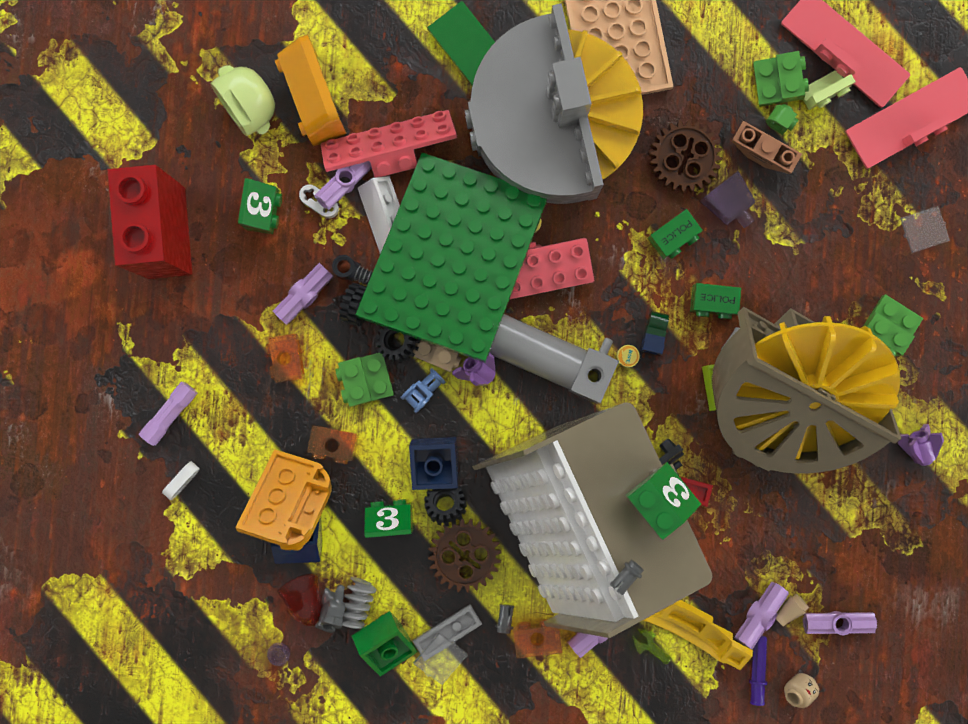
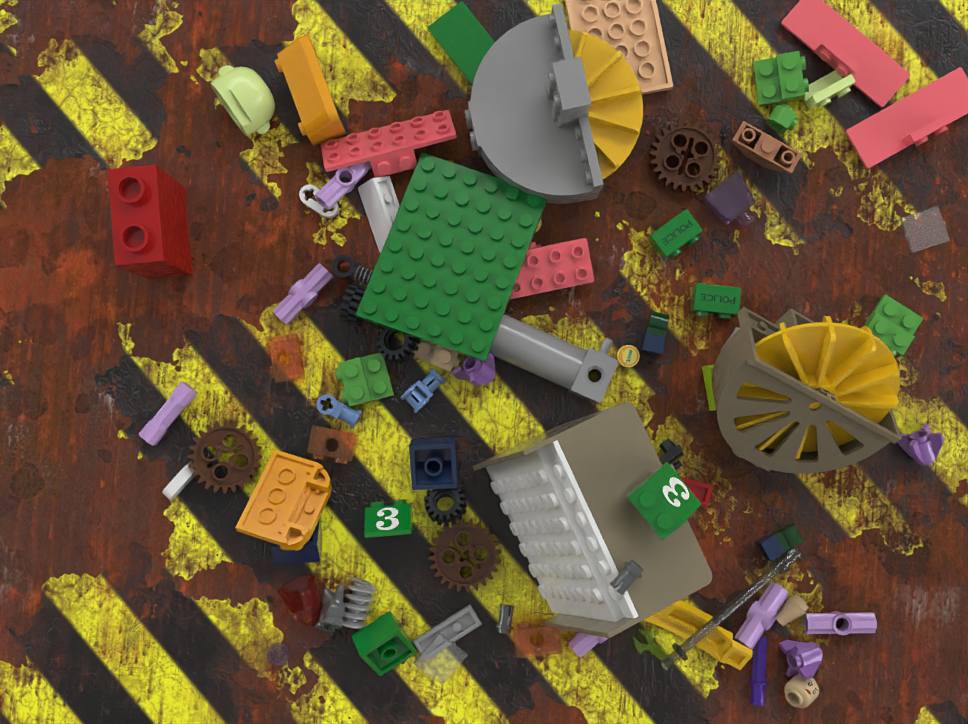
green slope [238,178,282,234] -> none
none -> reddish brown gear [187,420,263,494]
none -> medium blue connector [316,394,362,429]
none -> clear smoke bar [661,547,802,669]
none -> leg [756,523,804,561]
none -> medium lavender brick [778,640,823,680]

